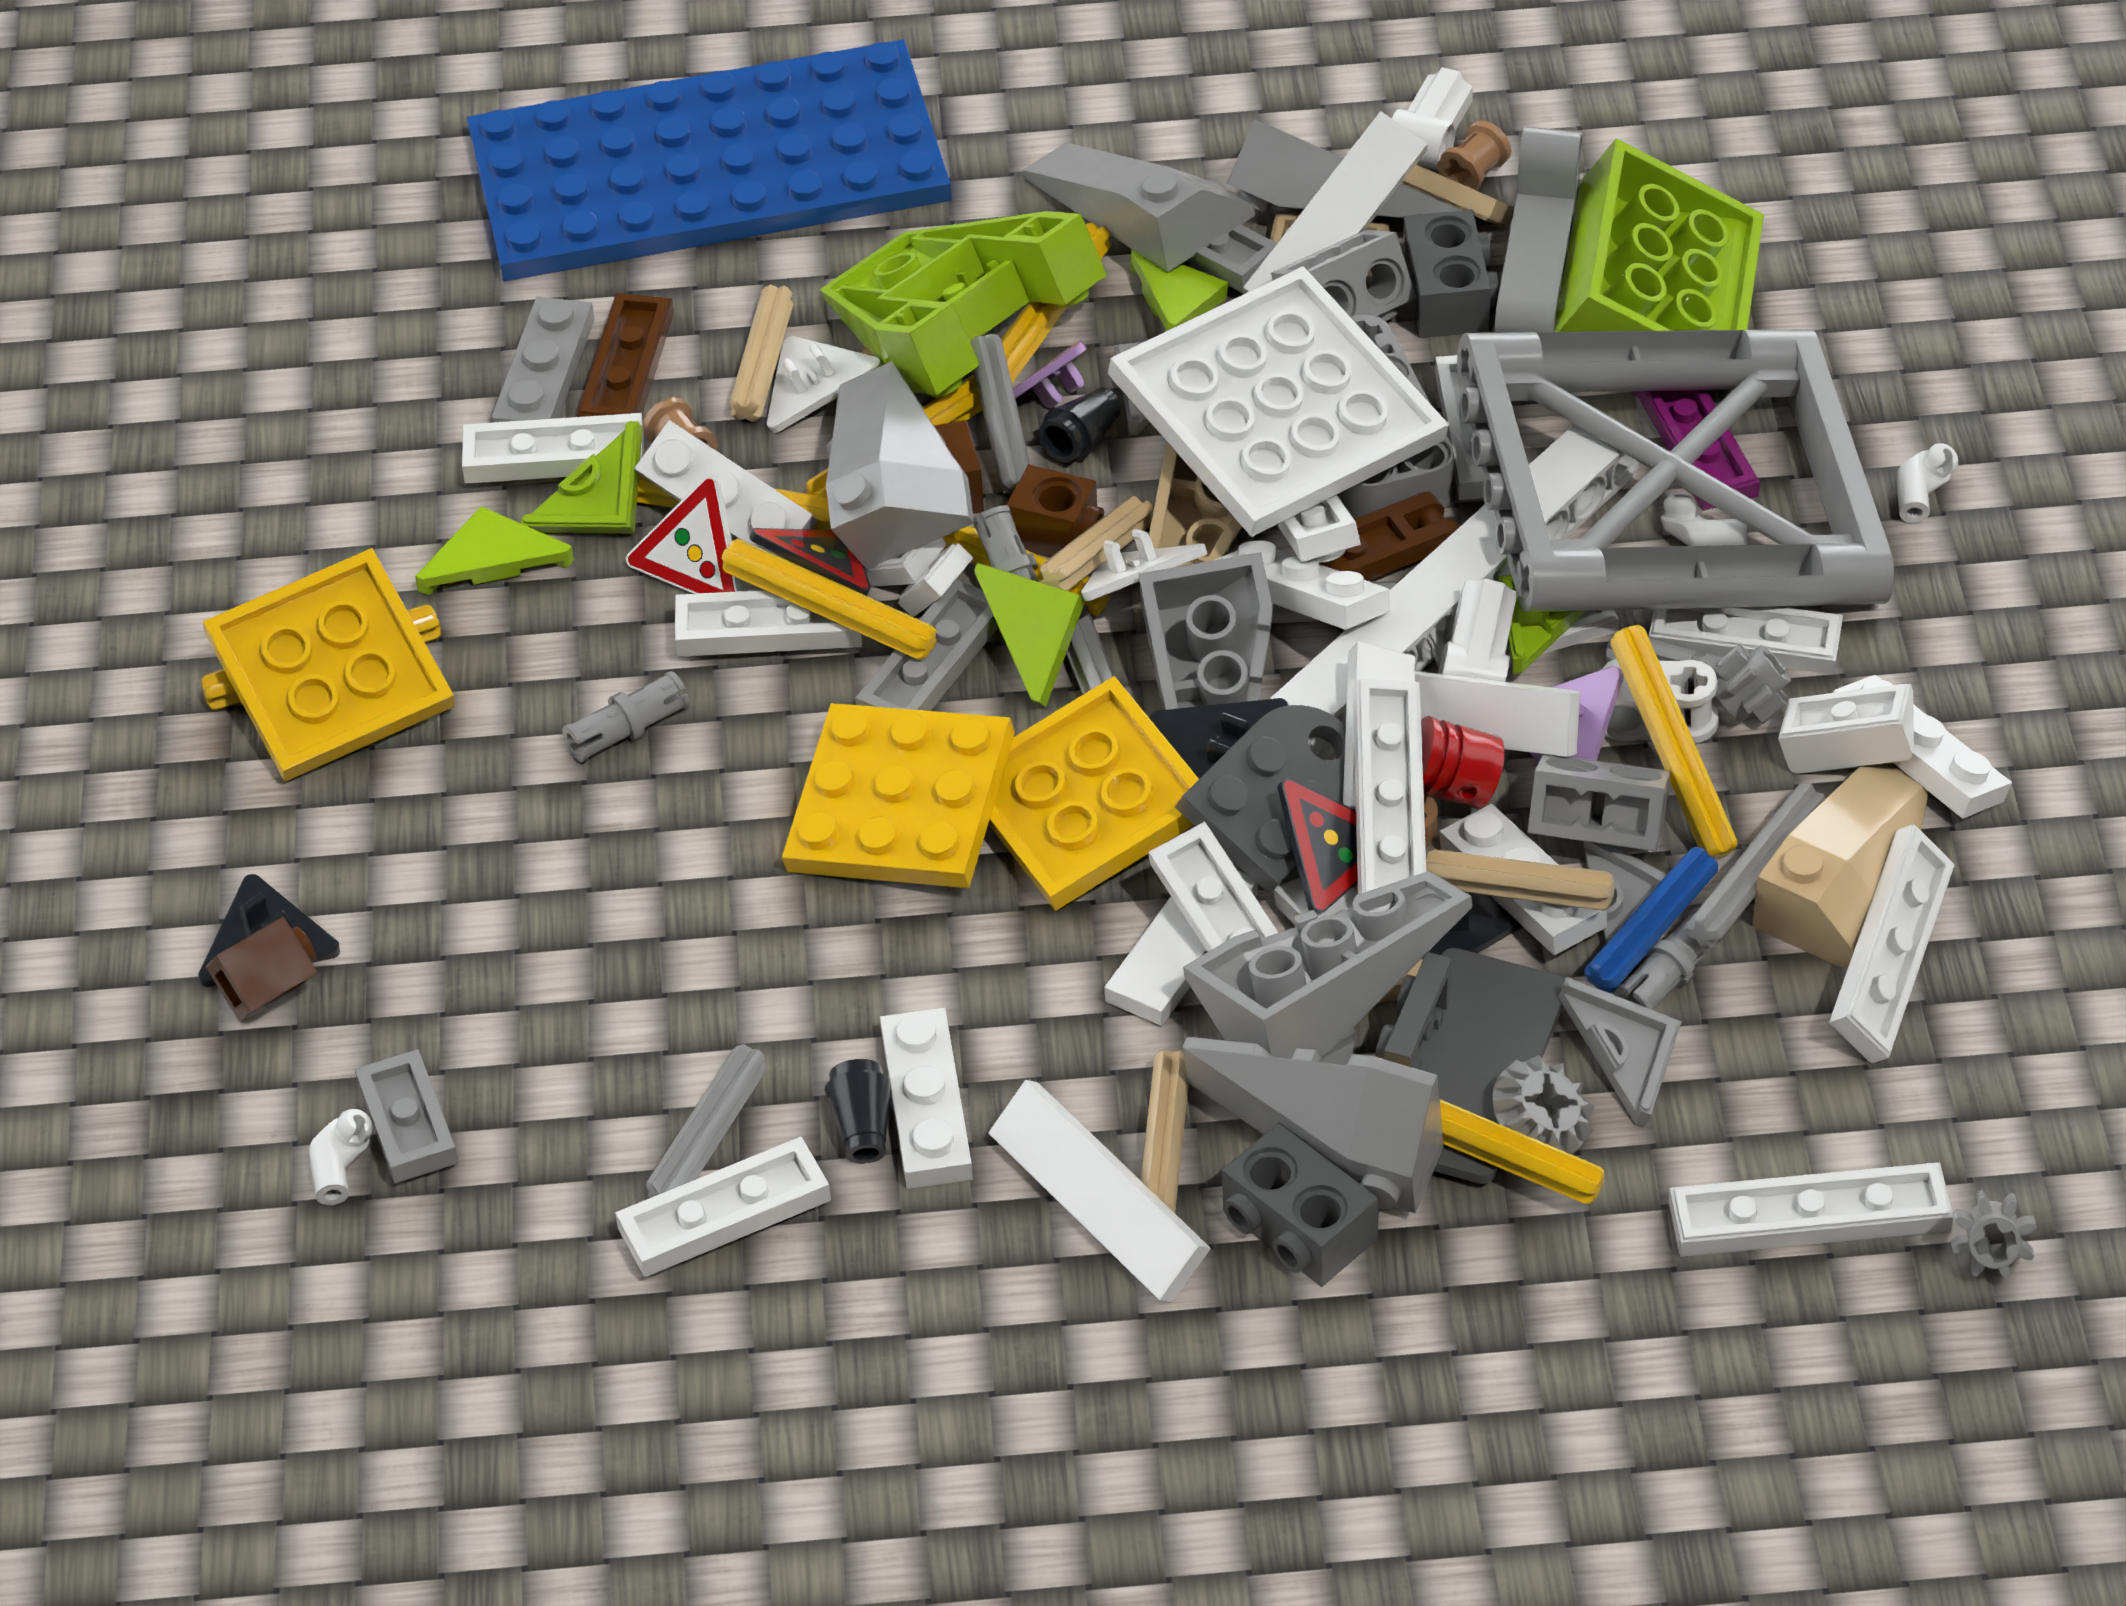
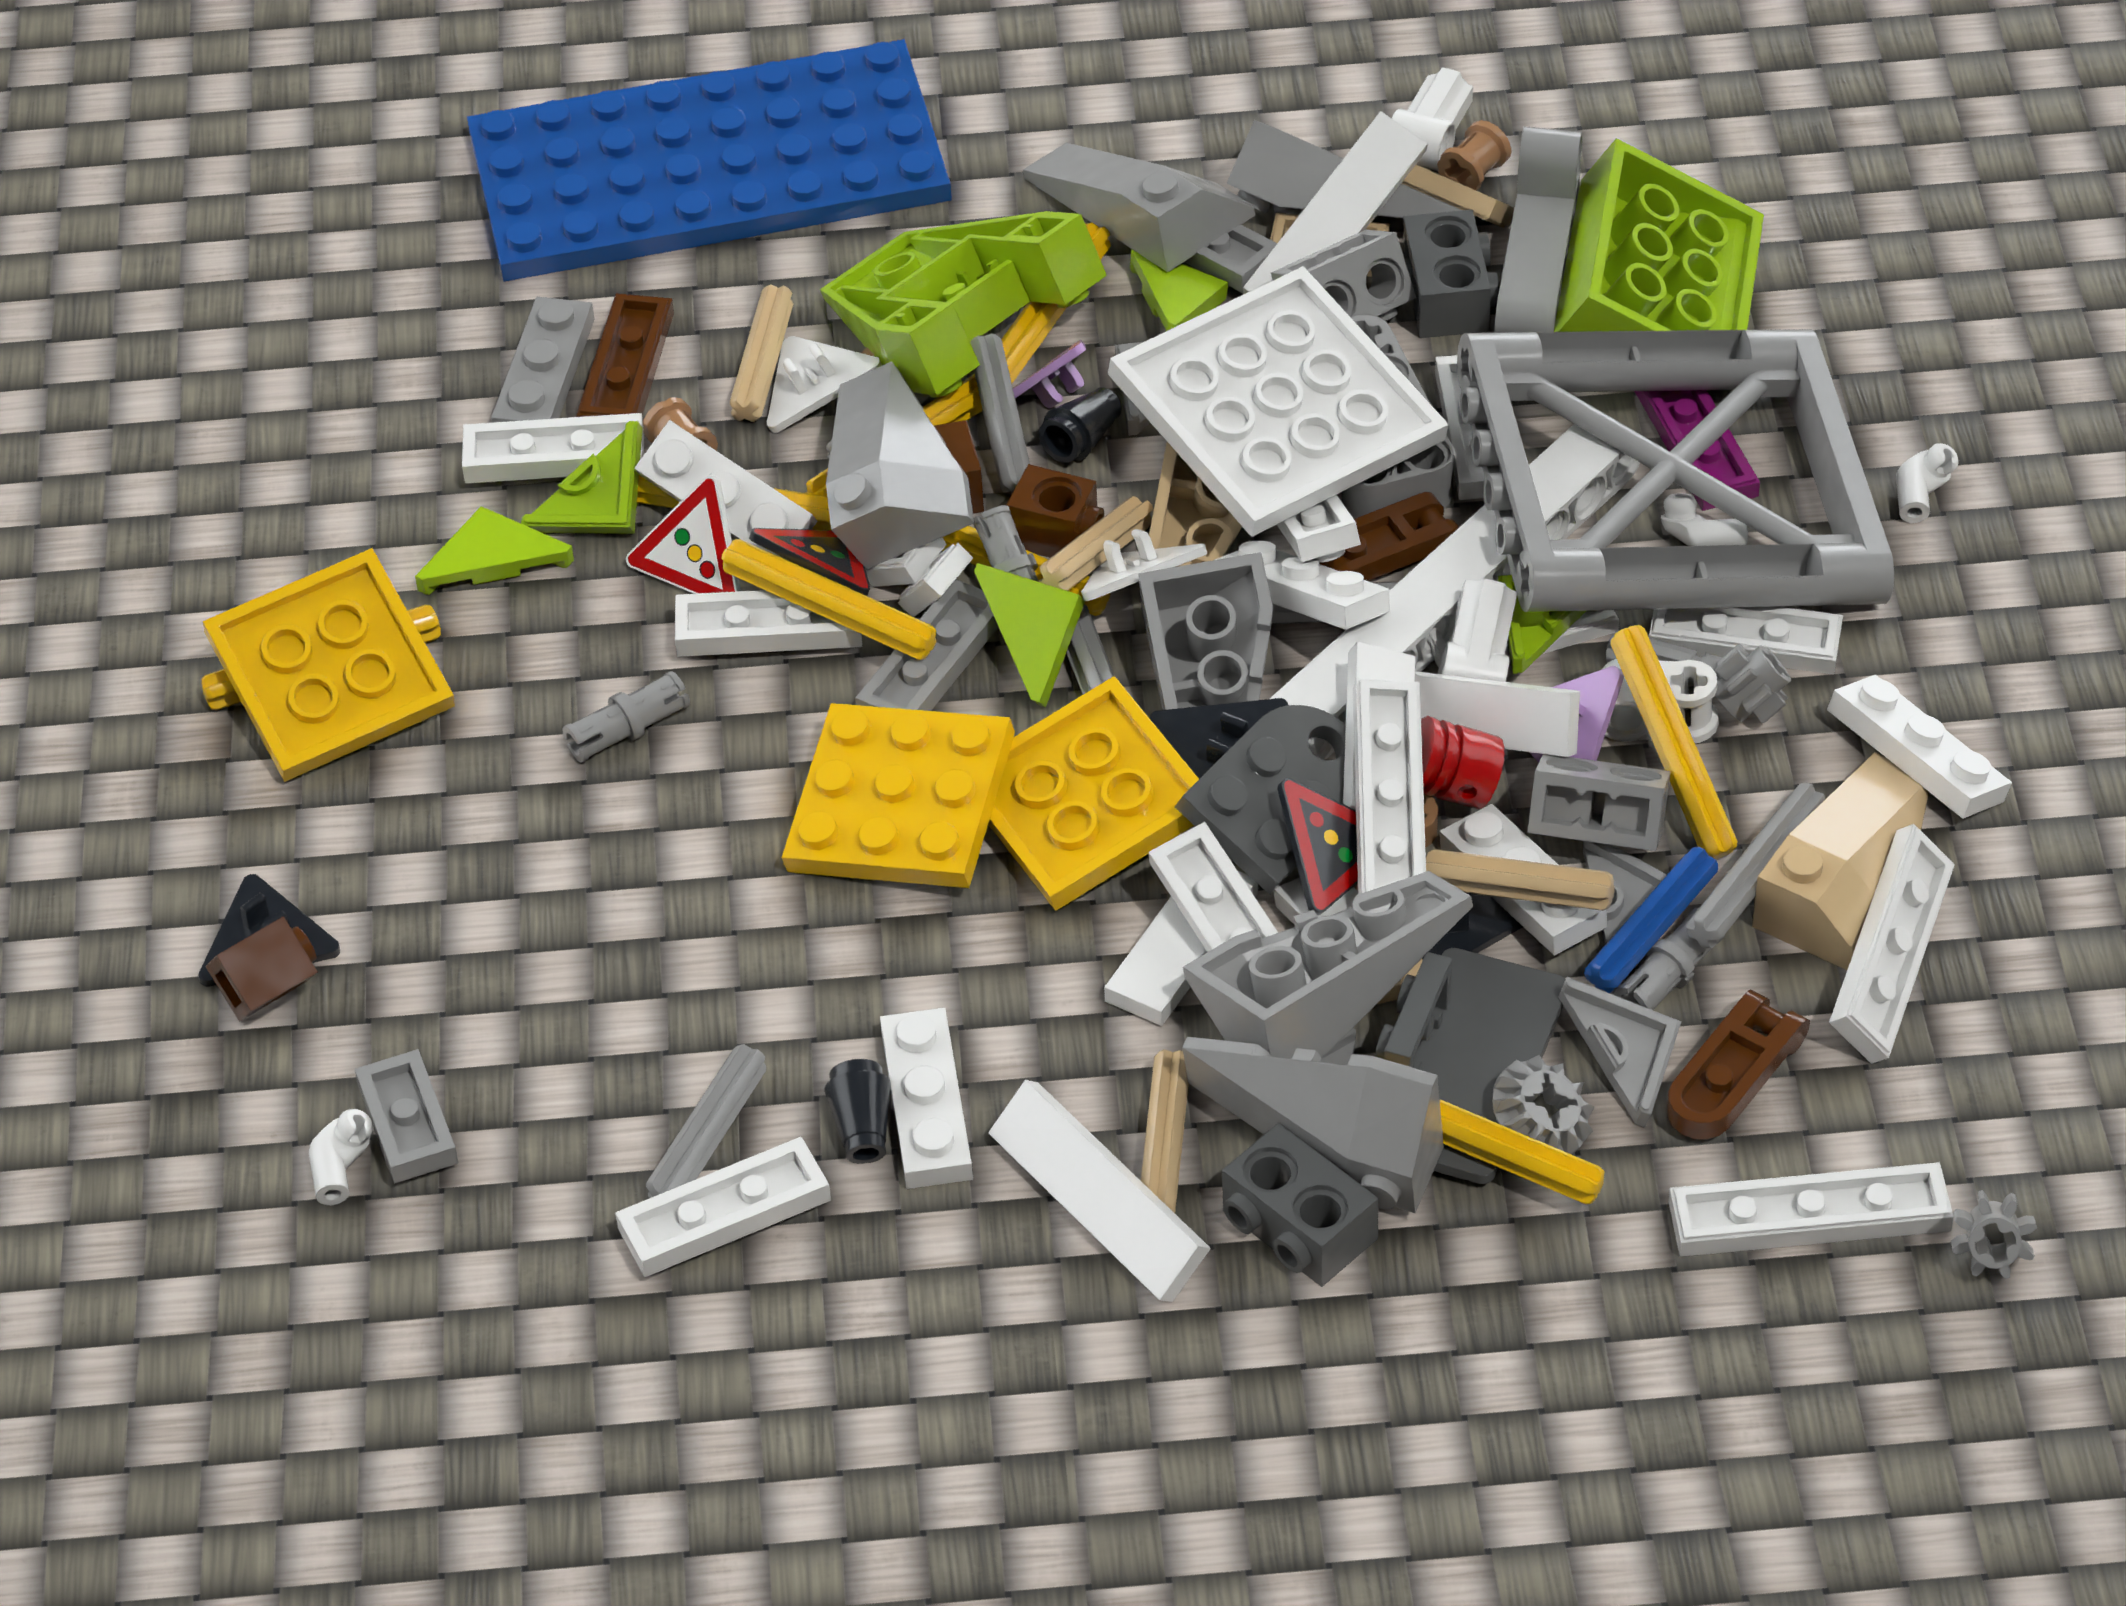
white slope [1778,684,1914,774] -> none
none -> reddish brown plate [1667,990,1810,1139]

